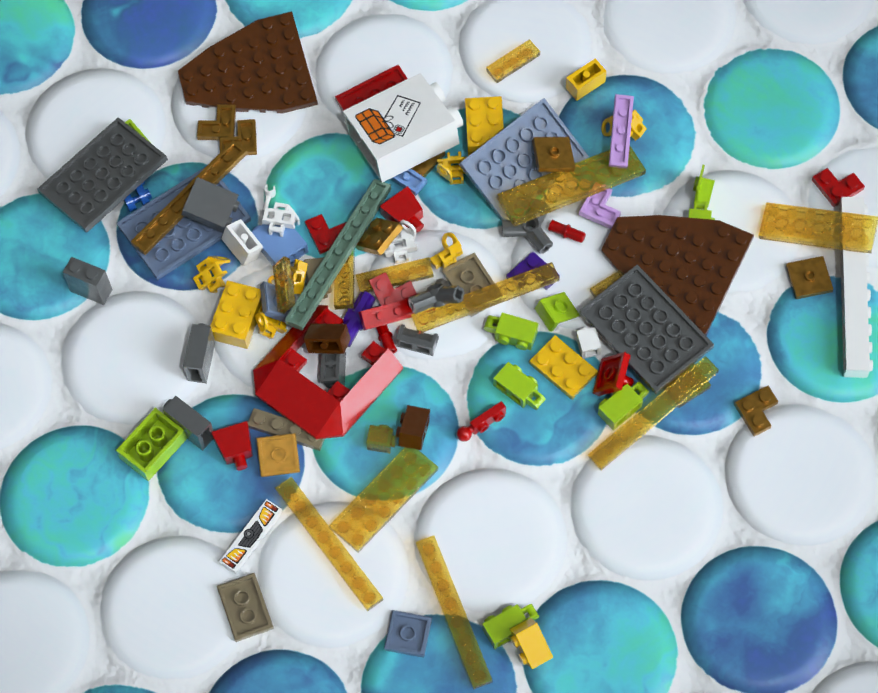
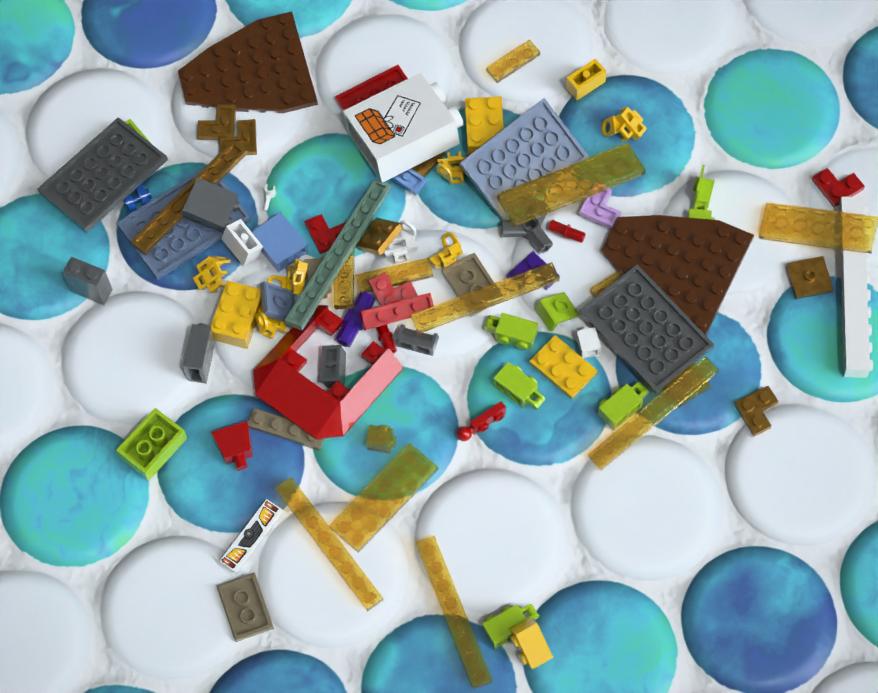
dark grey brick [163,395,214,451] -> none
pearl gold plate [257,433,300,477] -> none
white piece [262,202,300,237] -> none
clear yellow plate [273,256,295,314] -> none
reddish brown brick [304,324,351,354] -> none
red torso [380,186,424,233] -> none
sand blue tile [384,610,432,658] -> none
reddish brown brick [396,405,430,450] -> none
dark grey piece [408,278,465,314] -> none
pearl gold plate [532,137,575,172] -> none
red tile [593,352,634,396] -> none
lavender tile [608,94,634,168] -> none

